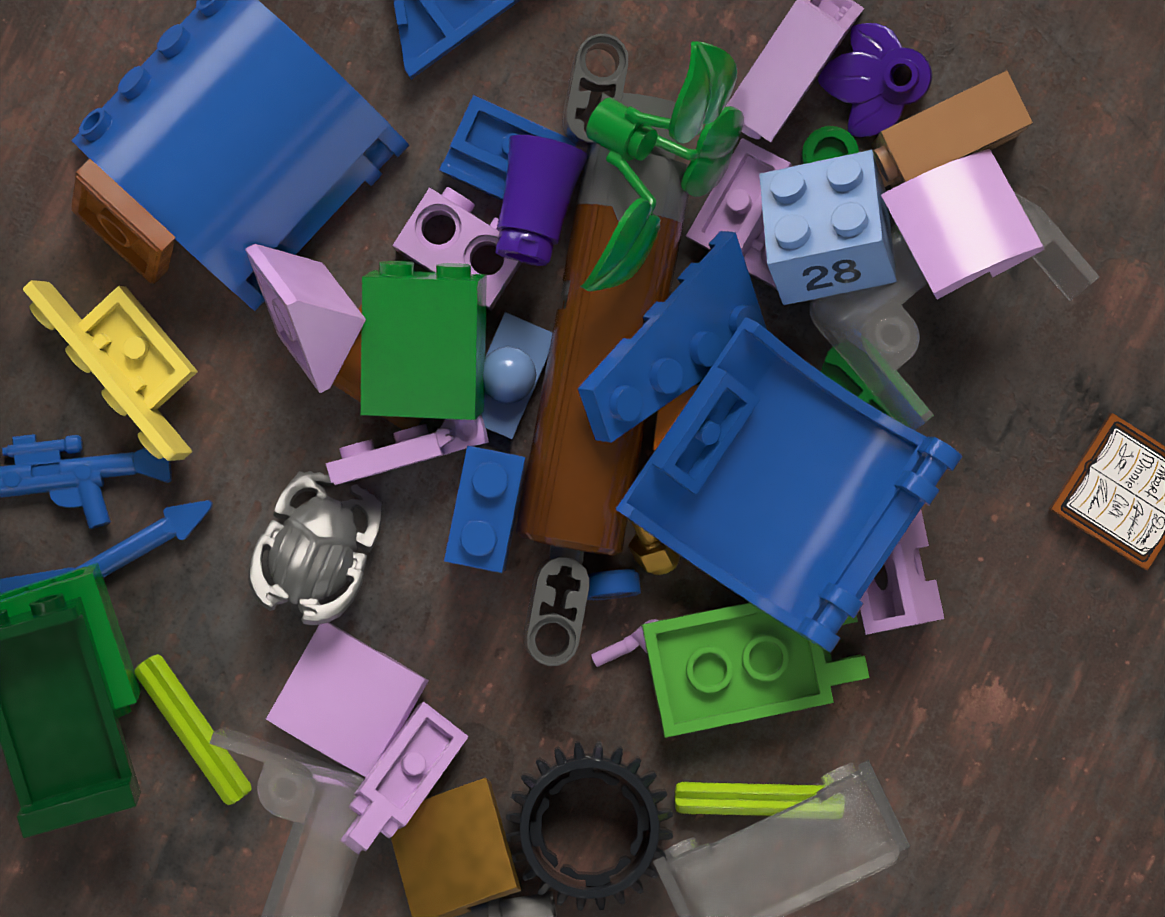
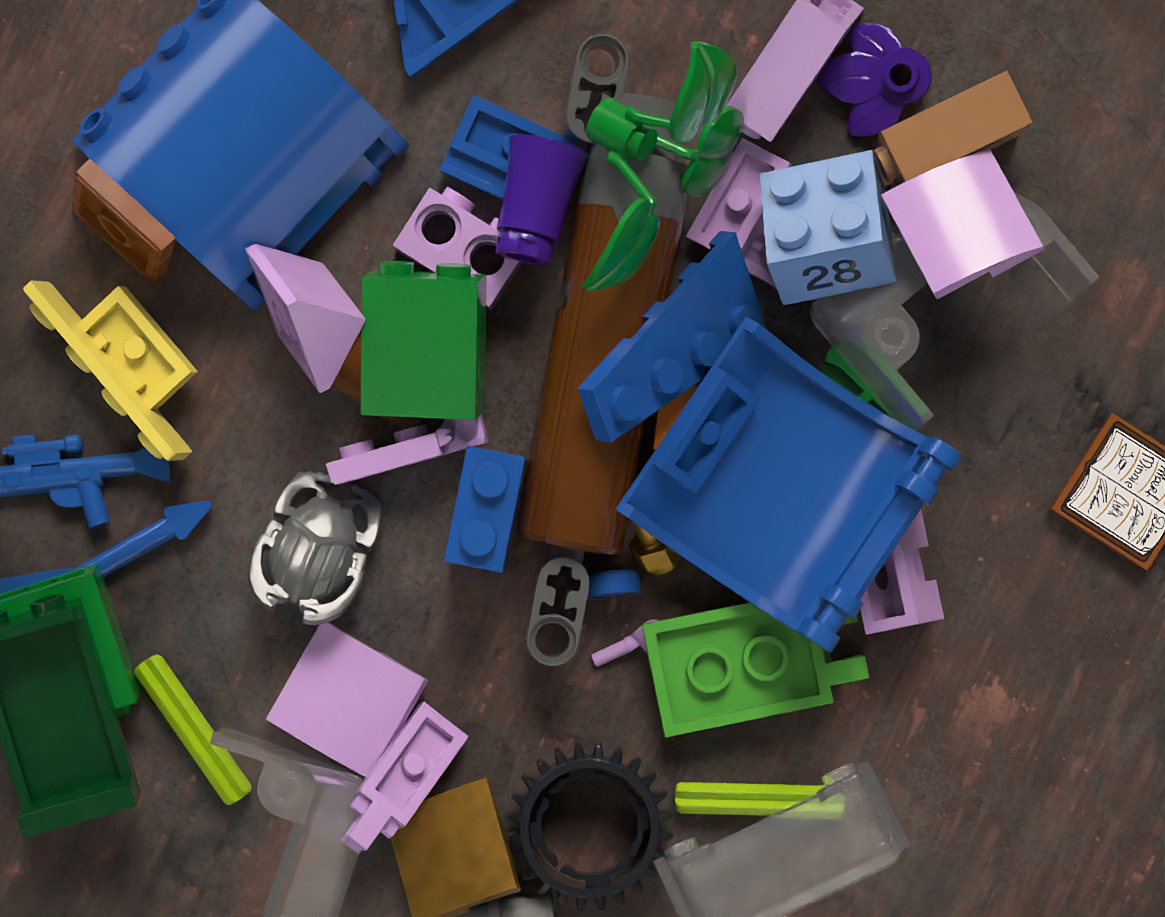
medium blue tile [482,312,552,439] -> none
green tile [801,126,859,164] -> none

